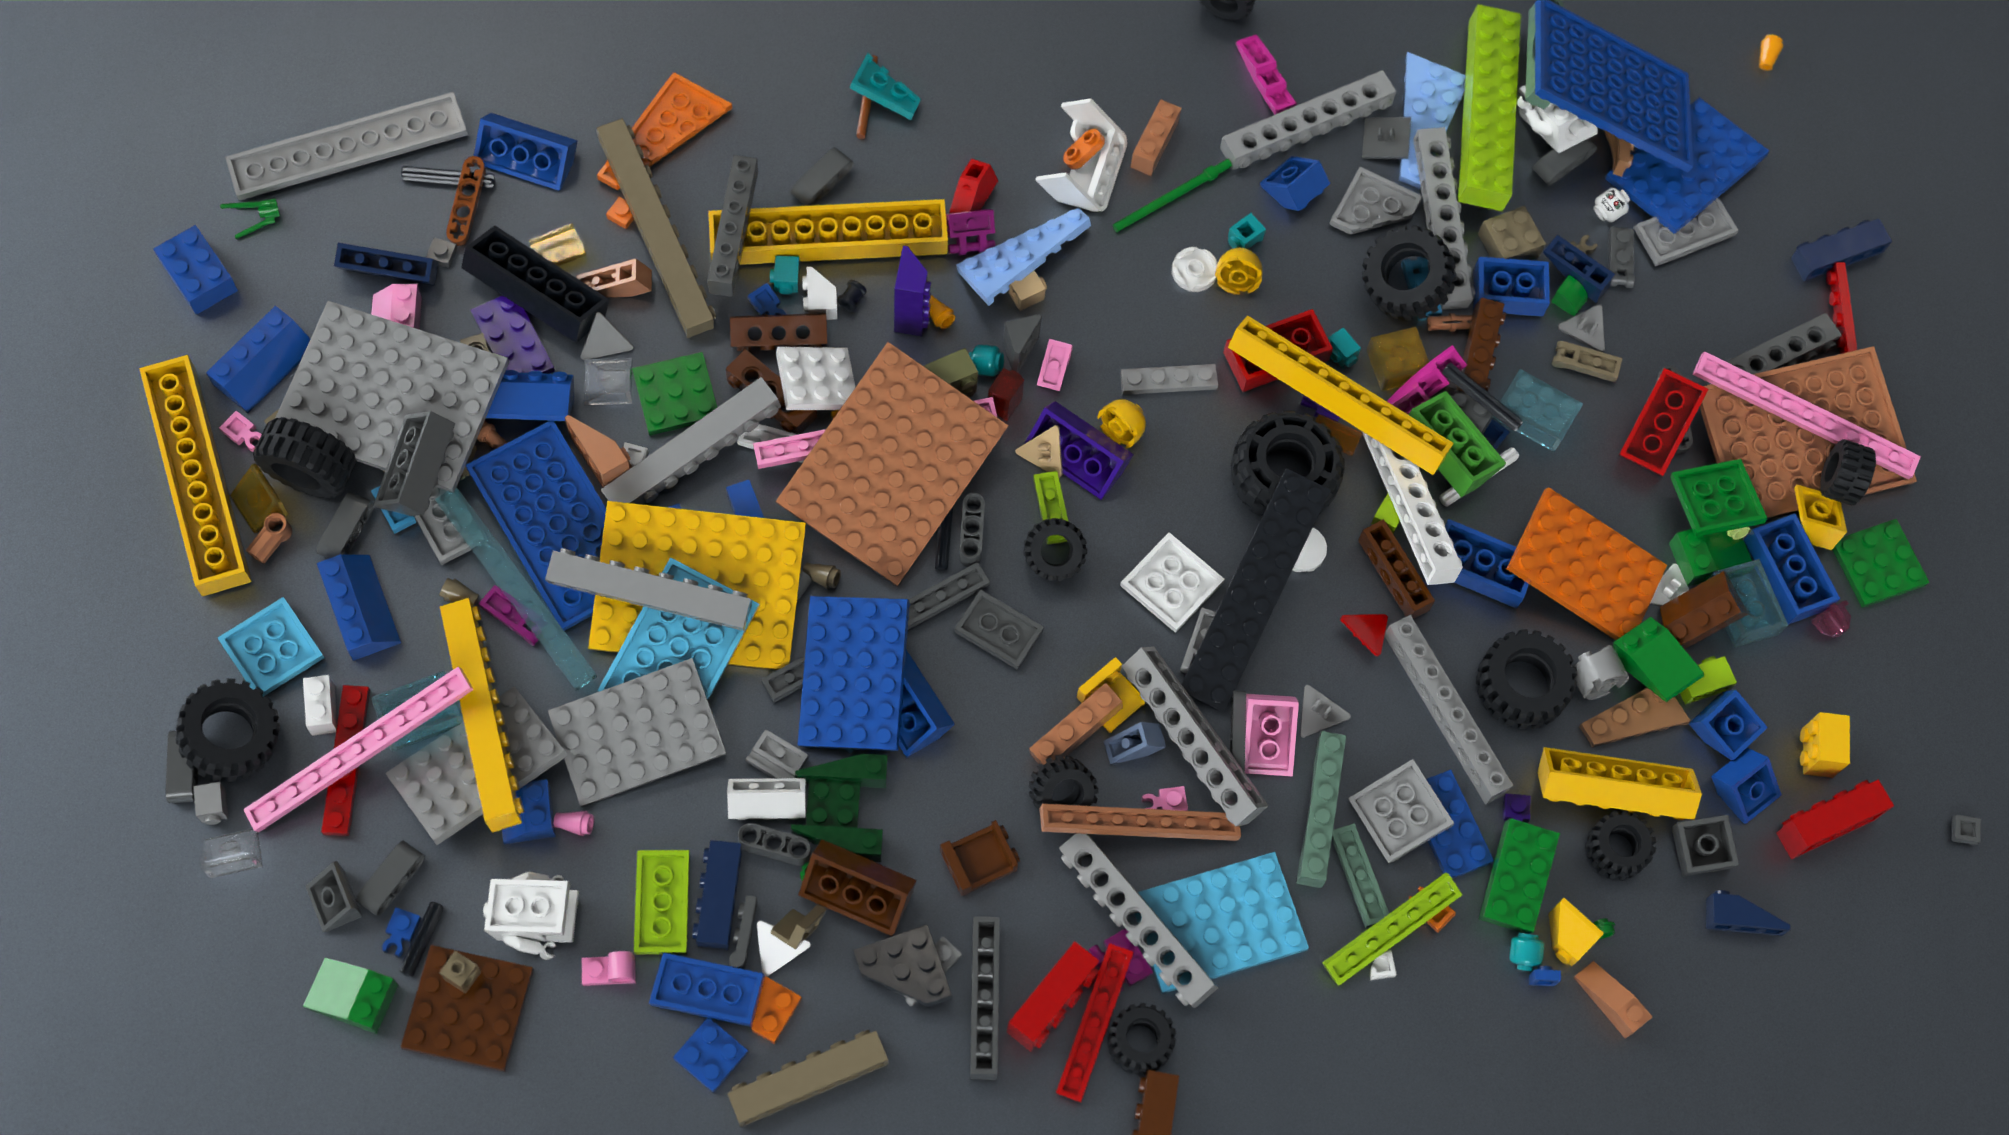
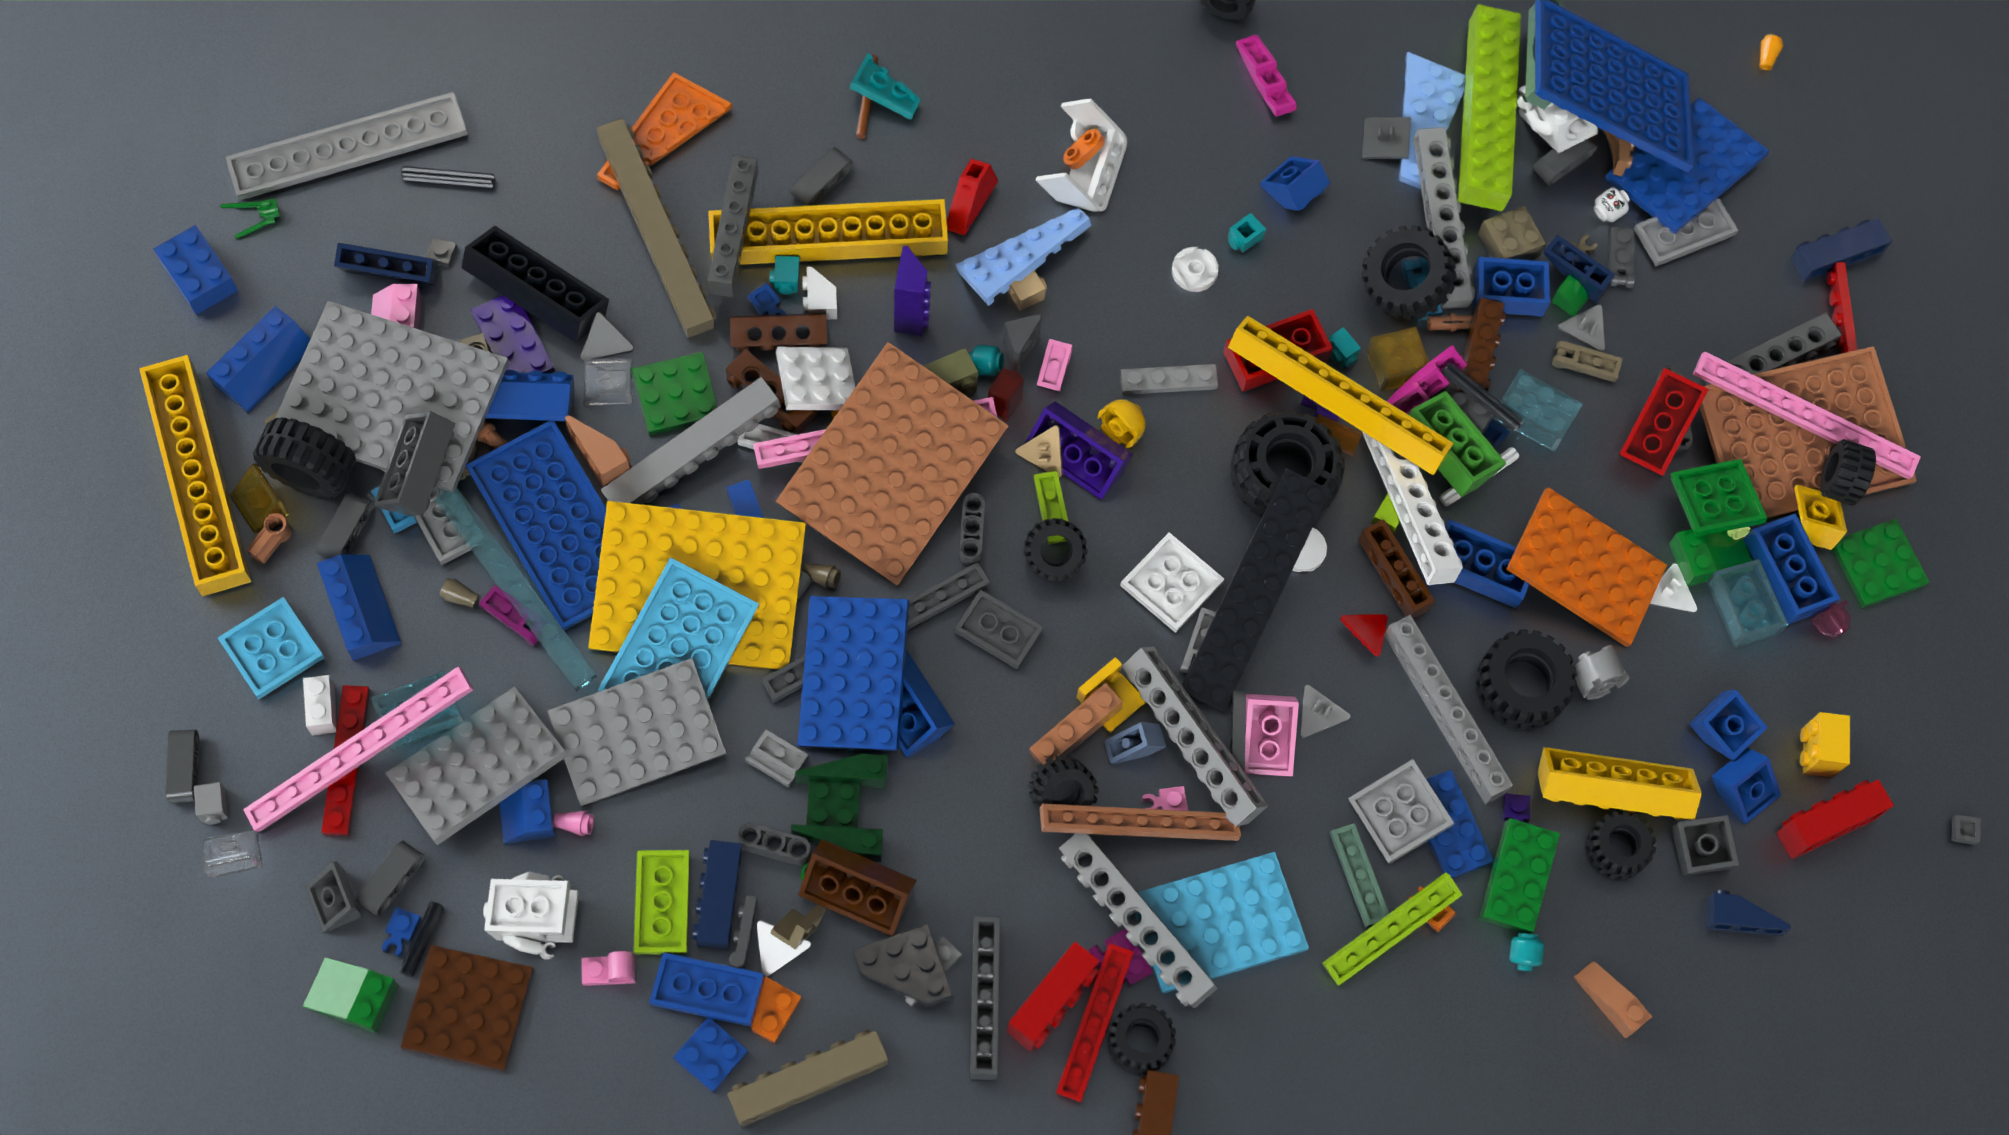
black tyre [175,678,280,782] -> none
bright pink plate [219,411,262,452] -> none
dark tan brick [439,951,481,994] -> none
yellow brick [440,598,524,832] -> none
dark orange beam [446,156,486,246] -> none
blue slope [474,113,578,191] -> none
clear yellow plate [528,223,586,266] -> none
light grey brick [545,548,752,631] -> none
nougat slope [576,258,652,297] -> none
orange plate [606,197,634,229] -> none
white tile [624,442,649,467] -> none
white brick [727,778,806,820] -> none
black bush [837,279,867,311] -> none
light orange cone [929,295,956,329] -> none
black axle [935,507,953,570] -> none
reddish brown panel [940,820,1020,896] -> none
magenta plate [946,209,995,255] -> none
green bar [1112,159,1232,232] -> none
nougat brick [1130,99,1182,176] -> none
yellow cylinder [1215,248,1262,295] -> none
light grey brick [1220,70,1396,170] -> none
sand green arch [1296,731,1346,888] -> none
light grey plate [1329,167,1422,234] -> none
white tile [1369,950,1397,981] -> none
blue plate [1529,966,1561,986] -> none
yellow slope [1548,898,1604,967] -> none
medium nougat wing [1579,688,1691,747] -> none
green plate [1593,918,1616,940] -> none
green slope [1613,617,1704,702] -> none
reddish brown slope [1660,571,1749,649] -> none
lime brick [1680,656,1737,705] -> none

